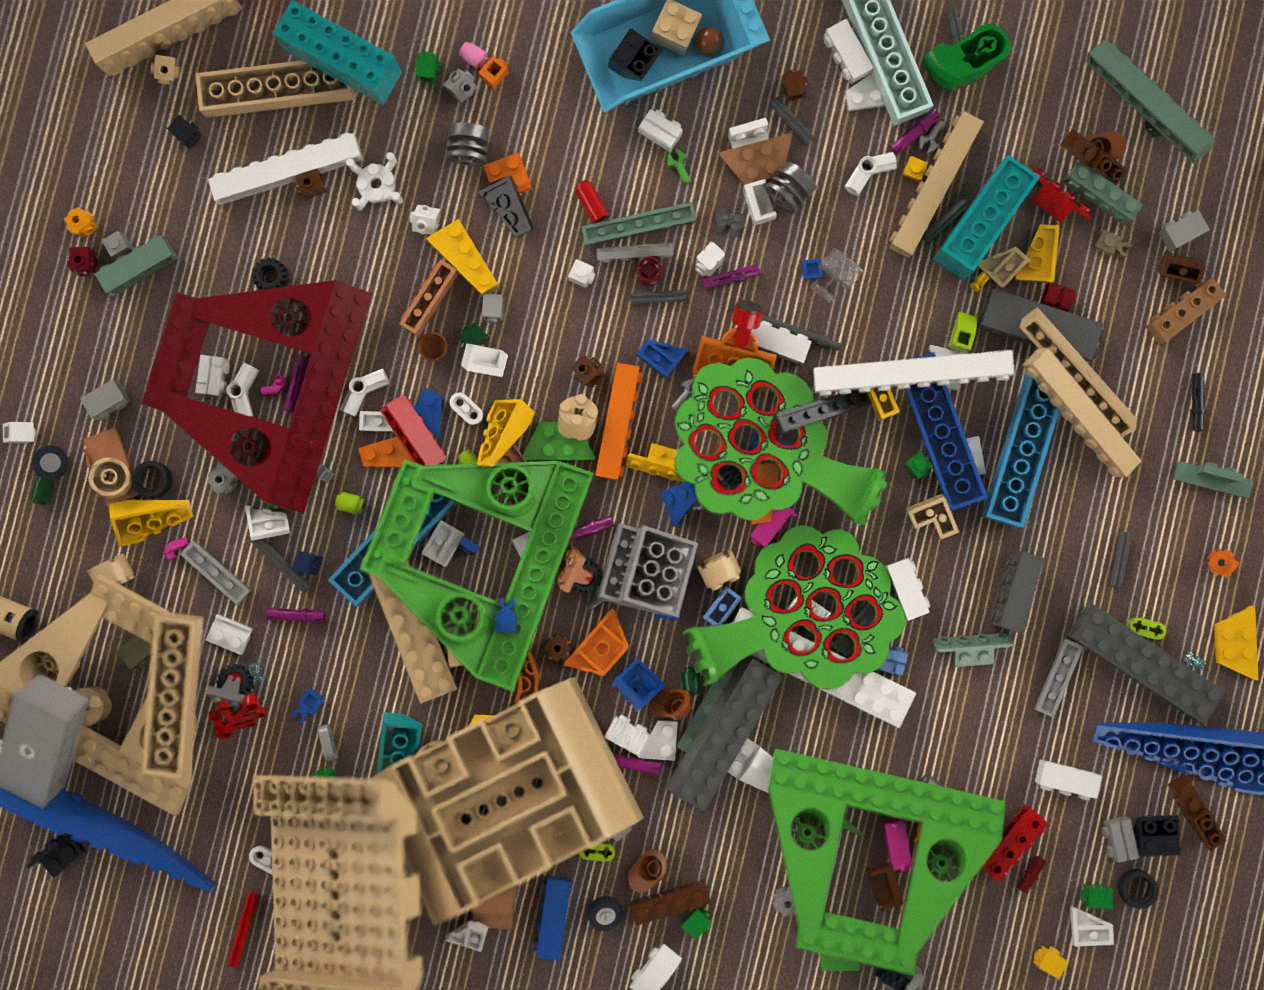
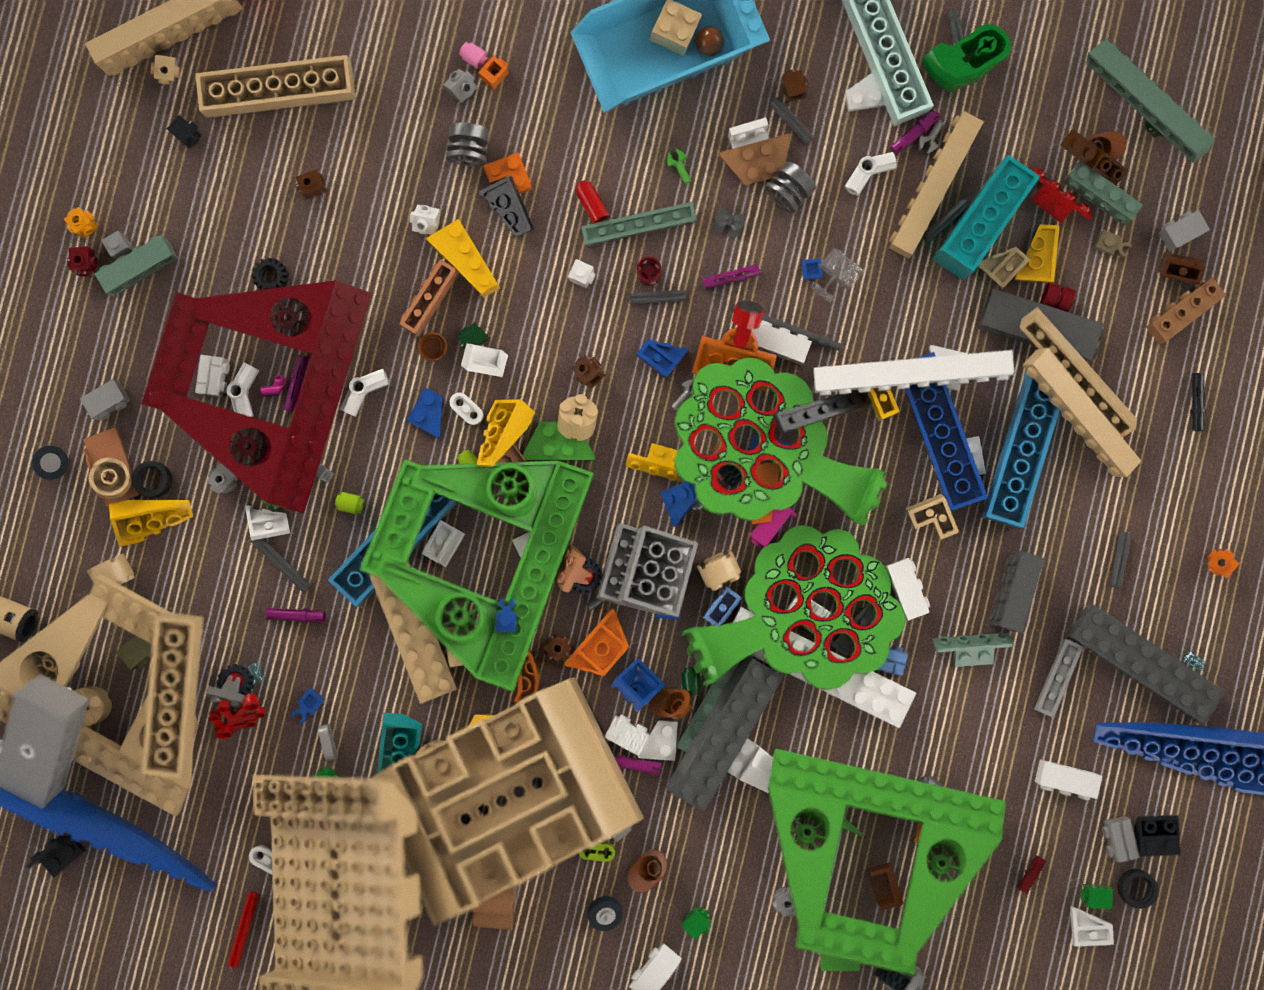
white brick [3,422,36,443] -> none
dark green brick [30,477,54,505] -> none
dark pink arm [163,537,189,560] -> none
light grey plate [180,540,252,605] -> none
white plate [206,614,253,655] -> none
white brick [208,133,364,205] -> none
teal brick [272,0,402,105] -> none
dark blue brick [294,551,323,576] -> none
white plate [346,152,403,210] -> none
orange wing [358,436,414,468] -> none
white plate [359,411,394,432] -> none
brick [380,394,447,466] -> none
green brick [415,52,442,84] -> none
white wing [446,921,488,952] -> none
blue plate [459,537,481,554] -> none
light grey brick [482,294,504,323] -> none
blue brick [534,875,572,961] -> none
magenta pin [569,515,614,542] -> none
orange brick [595,363,643,481] -> none
light grey plate [597,243,674,262] -> none
black slope [608,28,663,81] -> none
reddish brown brick [630,879,711,926] -> none
white brick [638,109,683,152] -> none
white brick [695,242,725,277] -> none
white panel [743,179,777,226] -> none
white brick [823,19,874,85] -> none
dark pink brick [882,818,913,872] -> none
yellow plate [902,156,928,182] -> none
green brick [902,451,933,480] -> none
lime slope [947,311,977,353] -> none
yellow piece [970,272,990,292] -> none
red brick [981,804,1048,883] -> none
yellow brick [1033,945,1069,979] -> none
lime beam [1127,617,1166,640] -> none
reddish brown slope [1168,774,1227,851] -> none
sand green bracket [1174,461,1254,499] -> none
yellow wing [1214,606,1259,680] -> none

